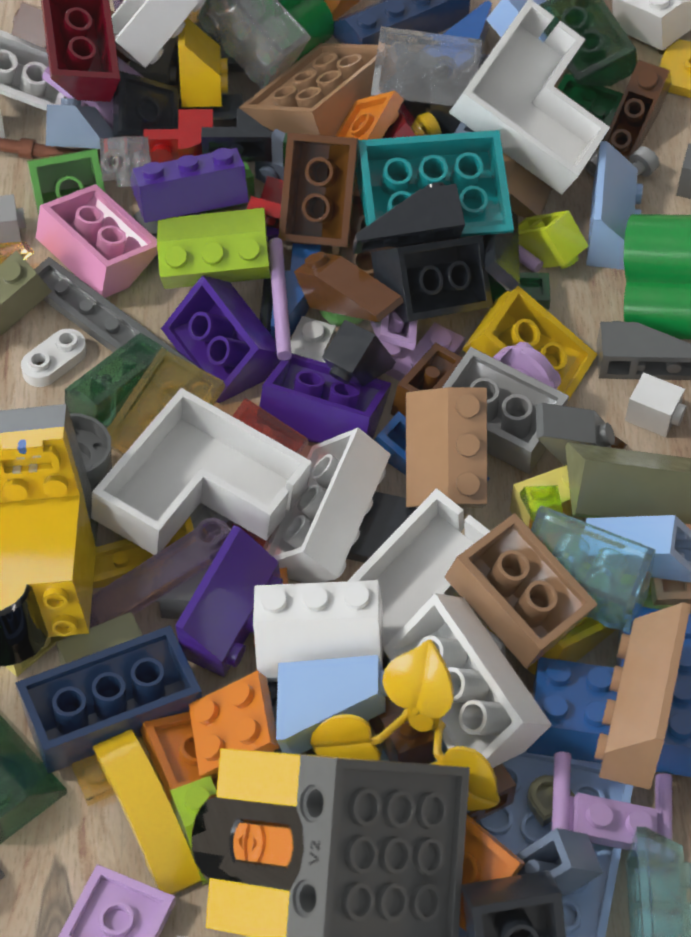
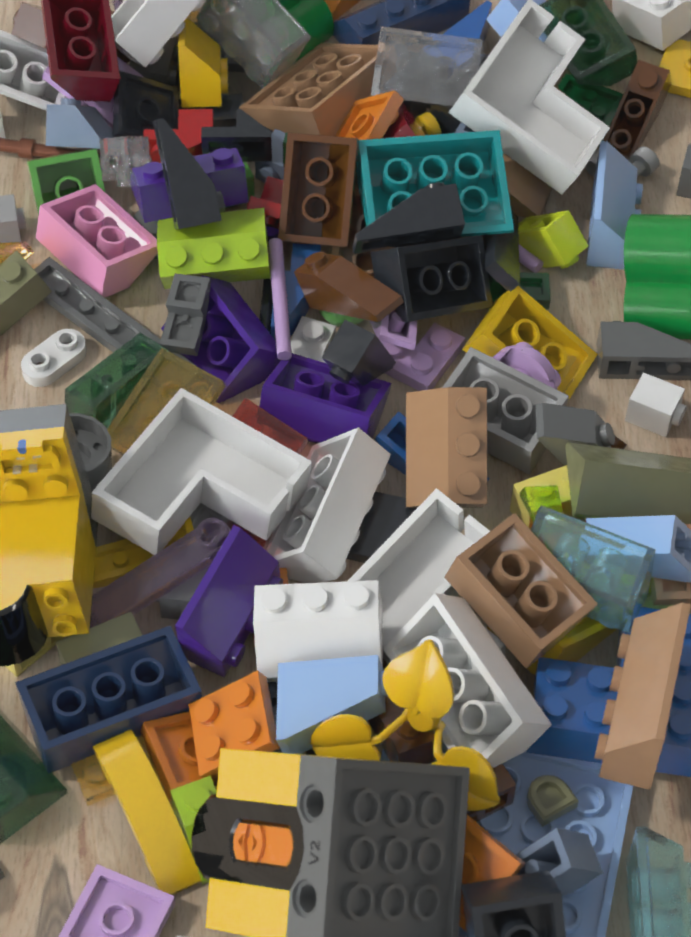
reddish brown slope [390,342,463,417] -> none
lavender plate [552,752,672,859] -> none
none -> black slope [153,118,225,229]
none -> dark grey slope [160,273,211,356]

